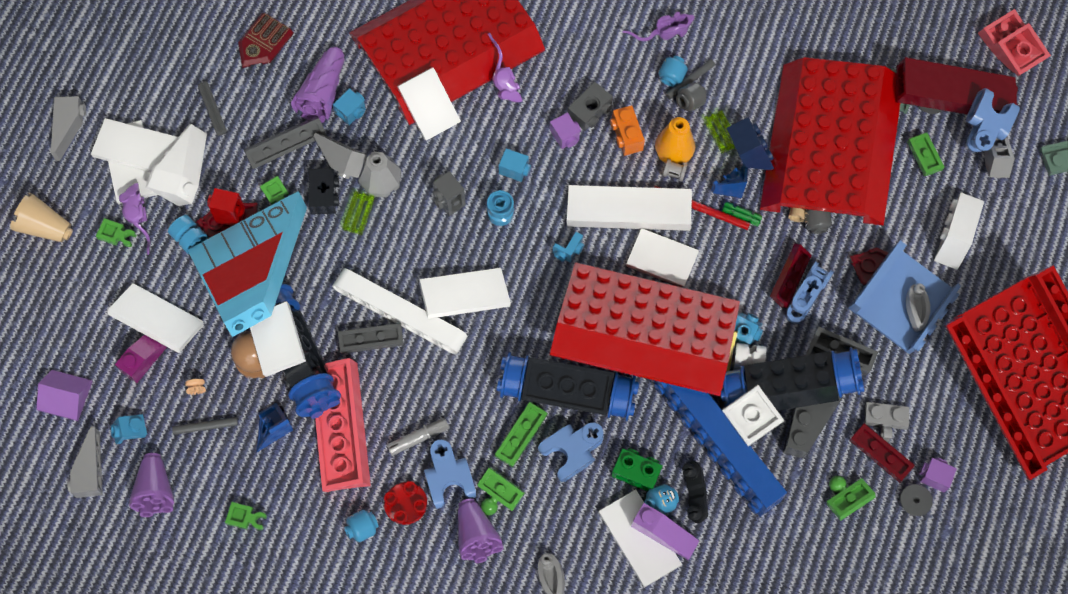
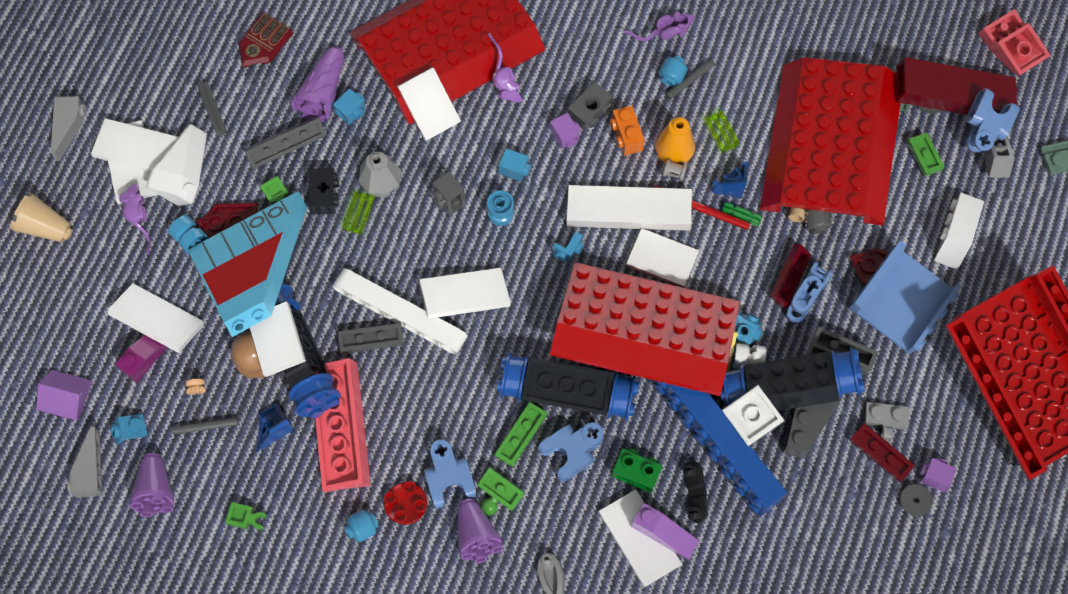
bright green plate [96,218,137,247] -> none
red brick [207,188,245,226] -> none
light grey slope [313,133,367,179] -> none
light grey axle [386,418,449,457] -> none
dark azure head [645,484,679,514] -> none
dark grey head [676,82,706,112] -> none
dark blue slope [727,117,774,170] -> none
bright green plate [827,475,876,521] -> none
light grey arm [906,283,930,332] -> none

